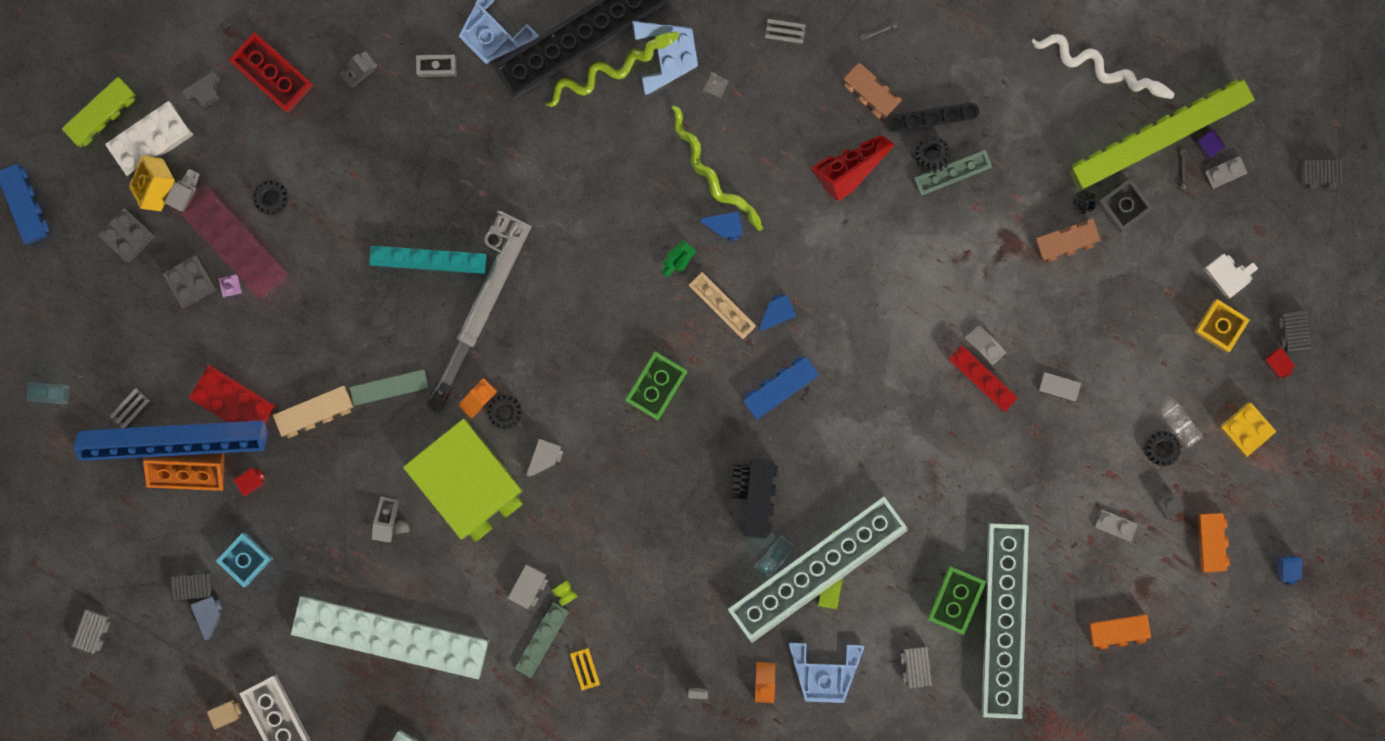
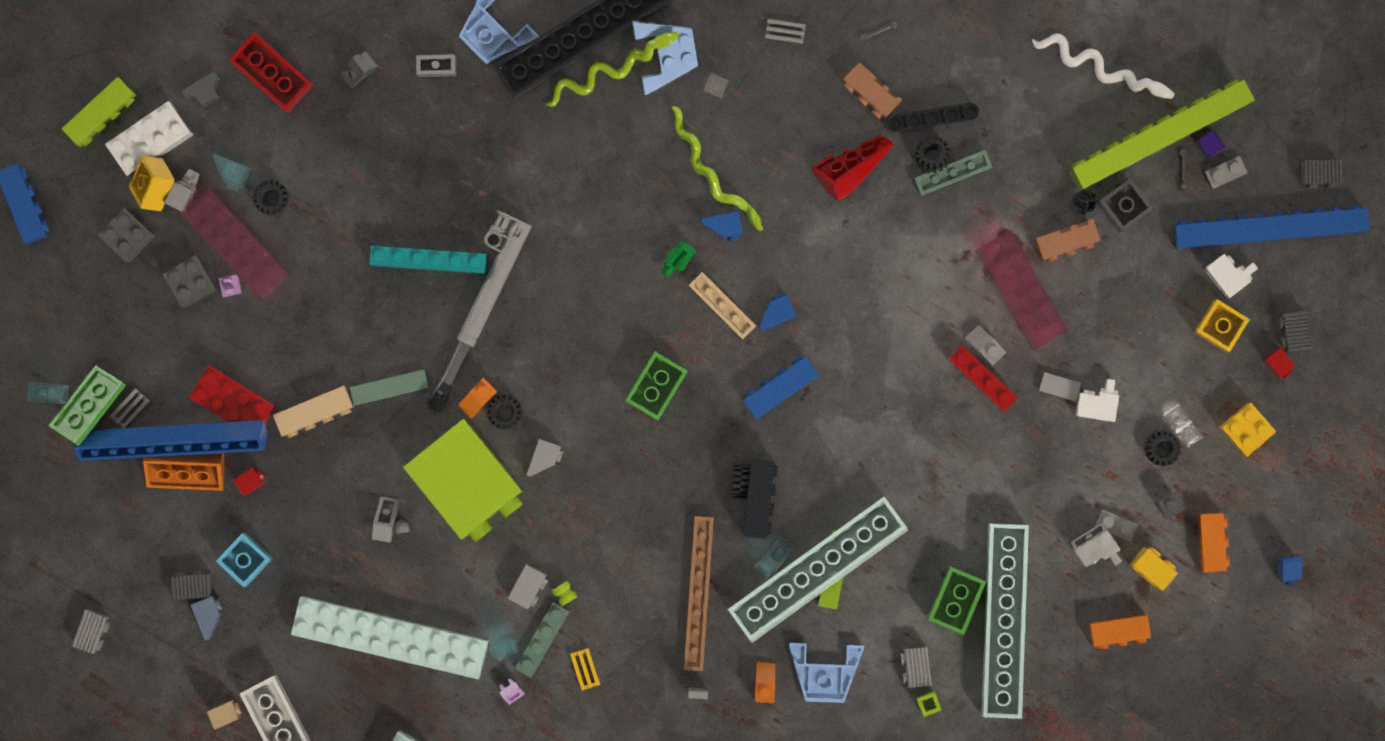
none -> bright green plate [49,365,126,447]
none -> clear light blue slope [212,154,252,192]
none -> clear light blue slope [489,633,520,661]
none -> lavender tile [499,679,525,705]
none -> medium nougat plate [684,516,714,671]
none -> lime brick [915,691,941,717]
none -> clear pink brick [975,230,1068,350]
none -> light grey hinge [1071,522,1122,567]
none -> white hinge [1075,379,1119,422]
none -> yellow brick [1128,547,1178,591]
none -> blue brick [1173,205,1370,249]

